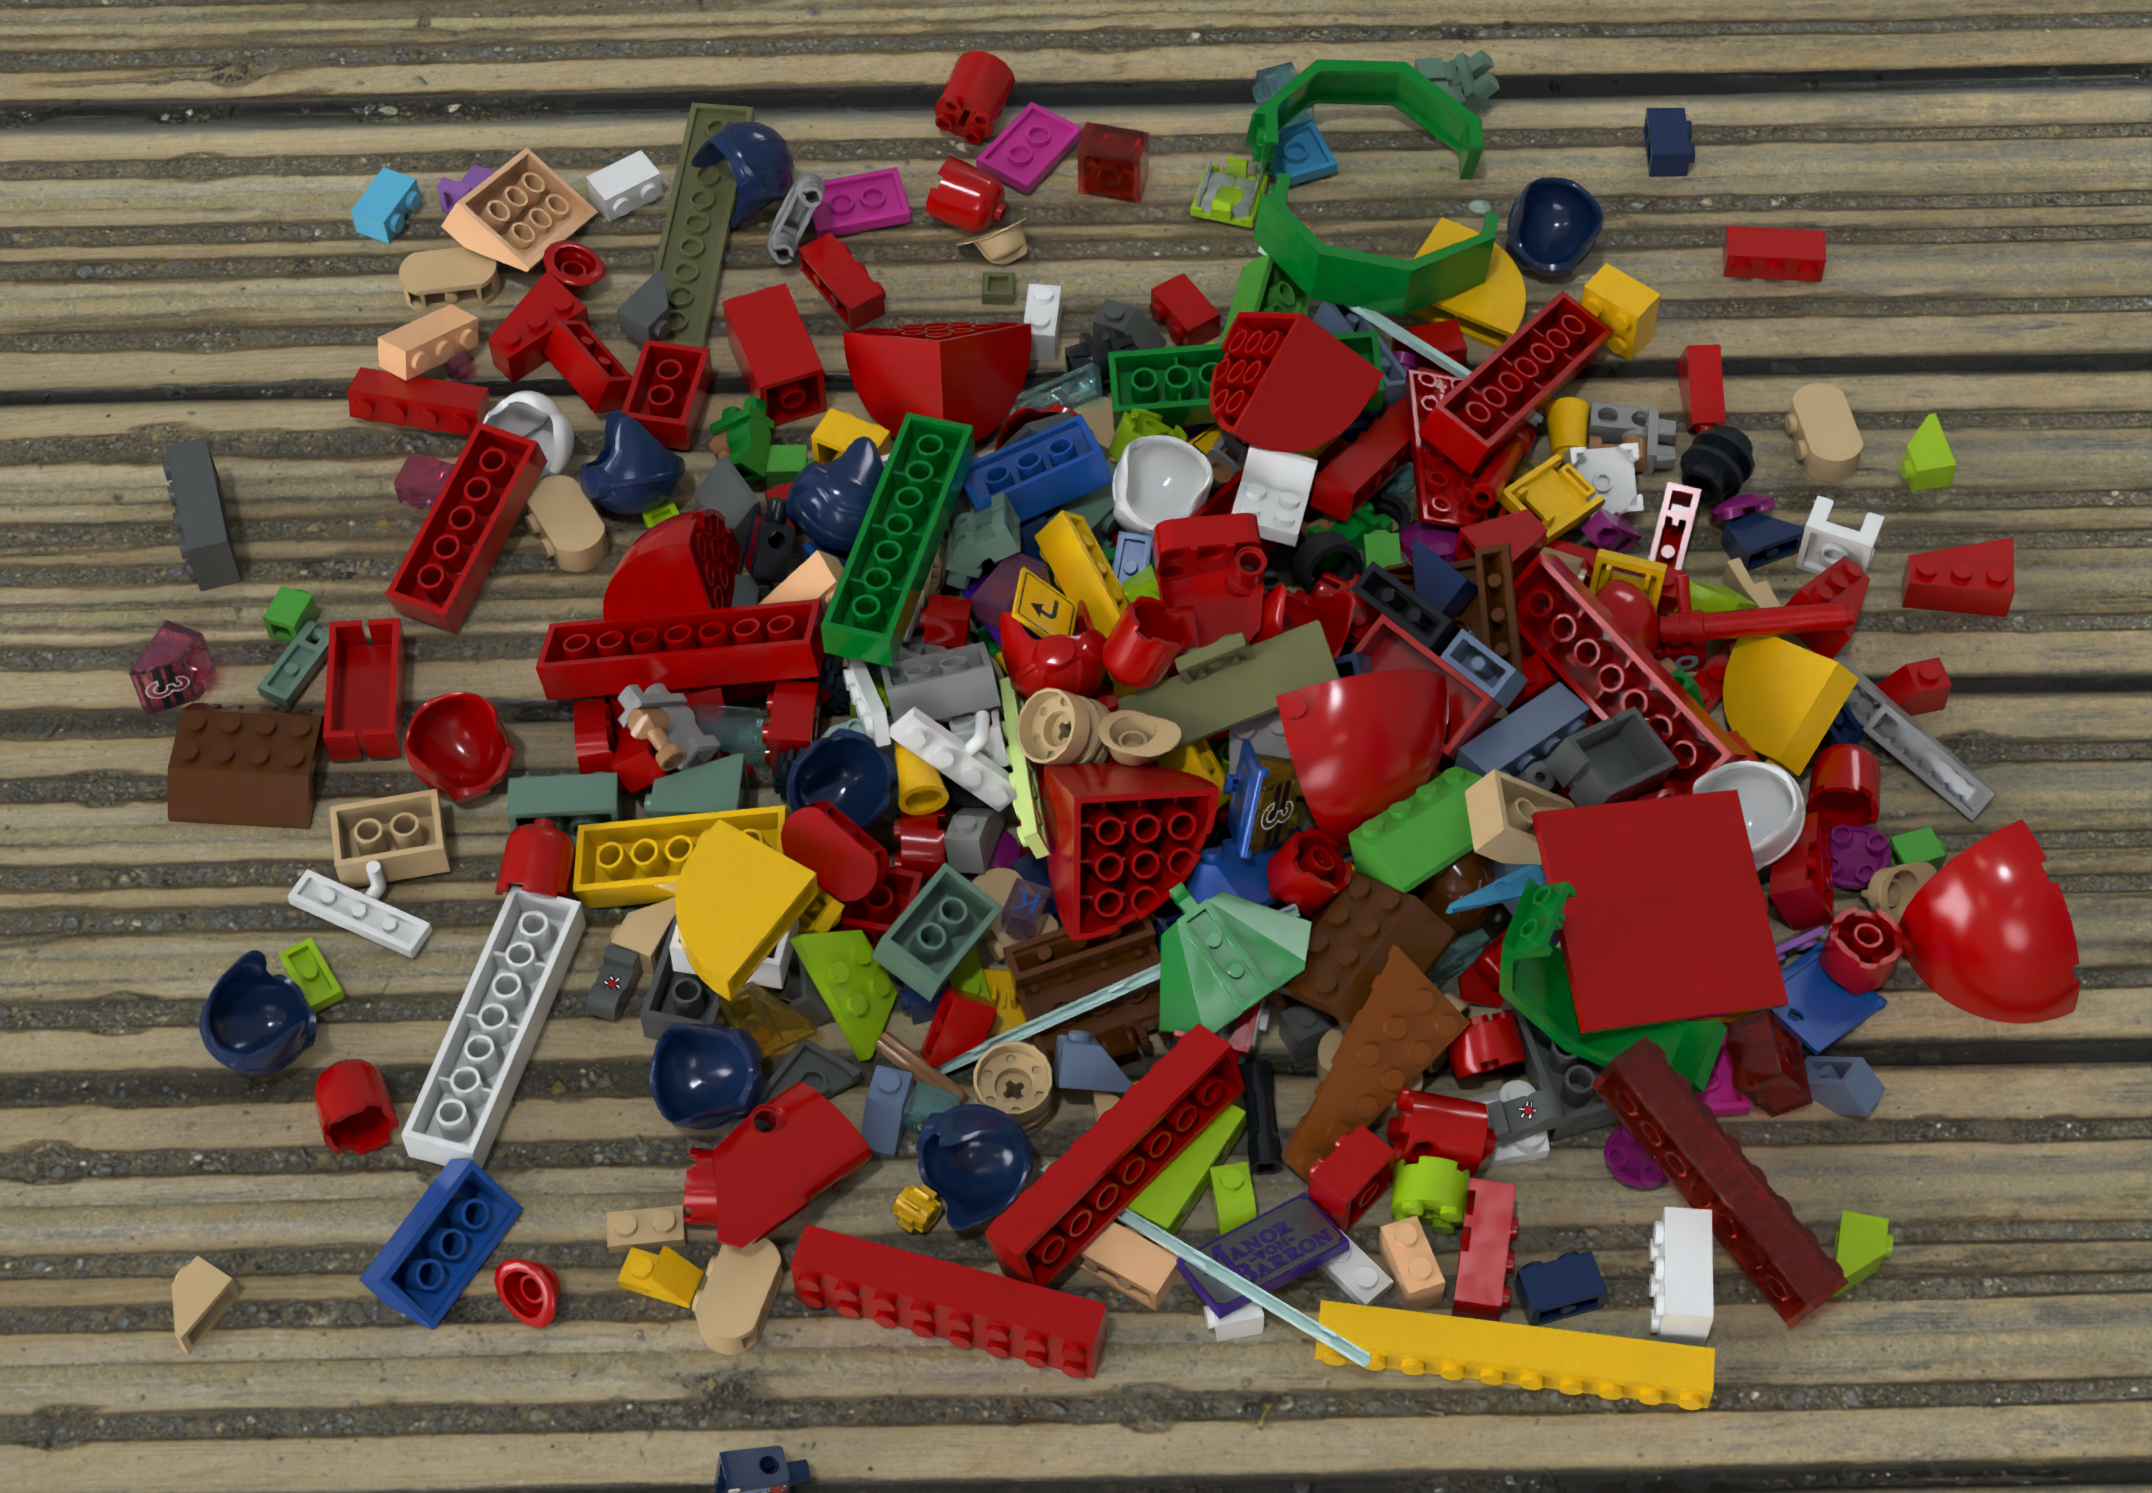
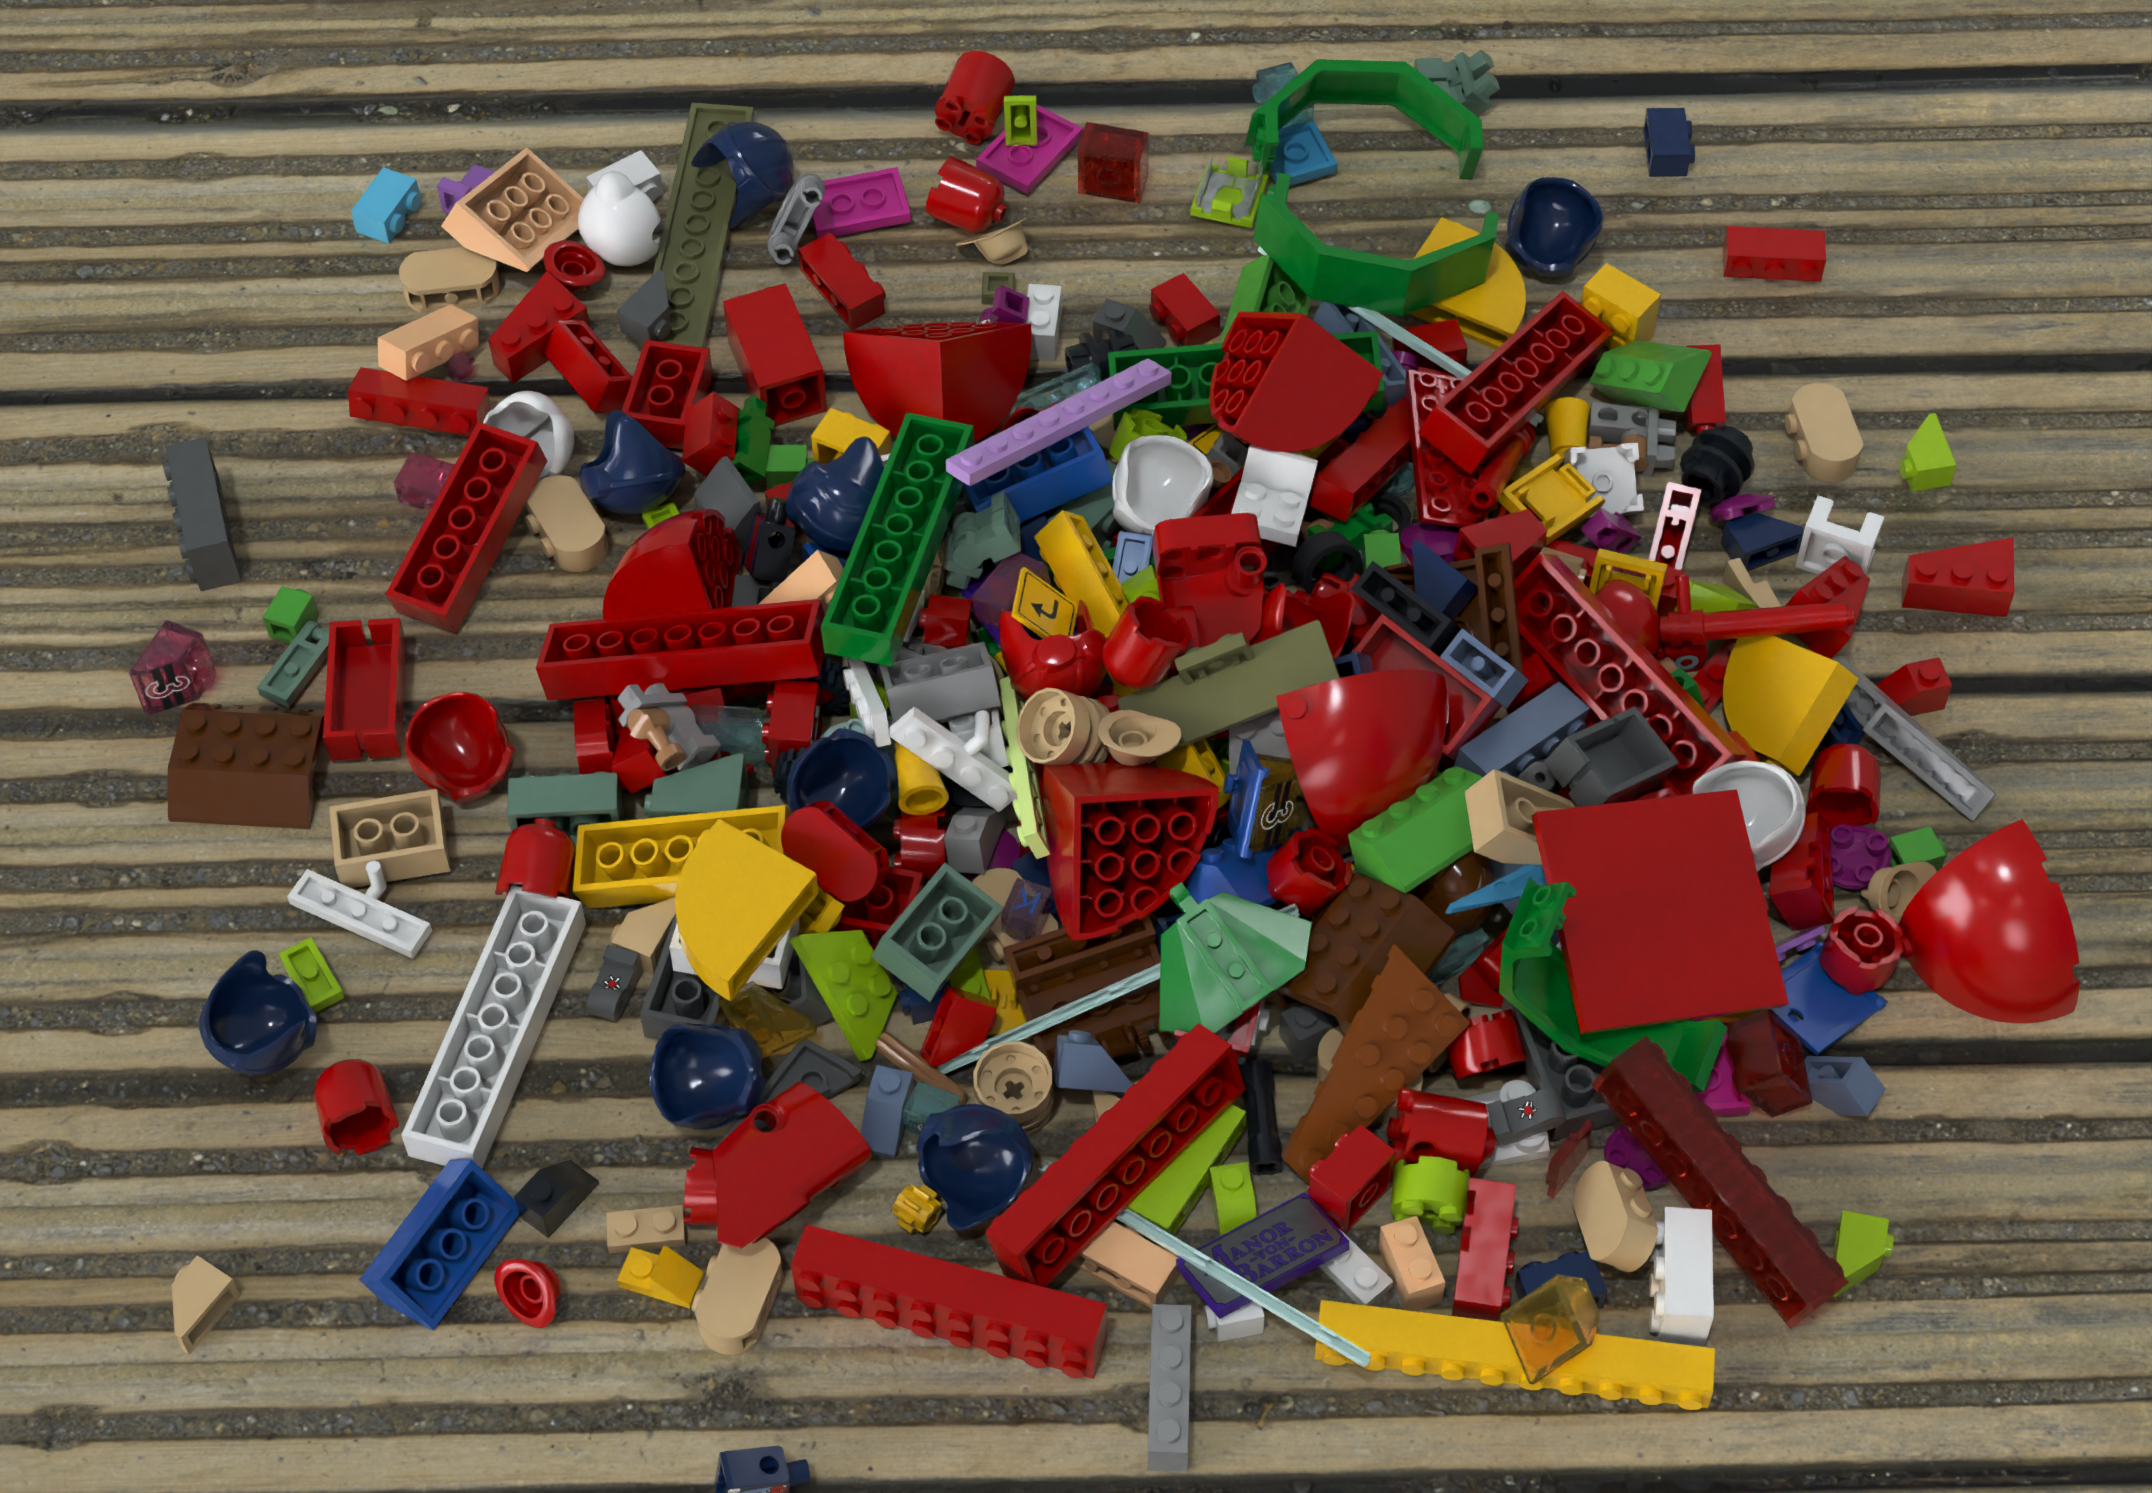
none -> black slope [514,1160,599,1238]
none -> white piece [578,171,661,266]
none -> red brick [682,391,738,477]
none -> lavender plate [946,358,1172,486]
none -> magenta leg [979,285,1030,324]
none -> lime slope [1004,95,1037,145]
none -> light grey brick [1148,1304,1191,1472]
none -> clear yellow slope [1500,1274,1600,1384]
none -> clear red piece [1545,1120,1593,1199]
none -> tan brick [1572,1161,1658,1272]
none -> bright green slope [1589,340,1712,413]

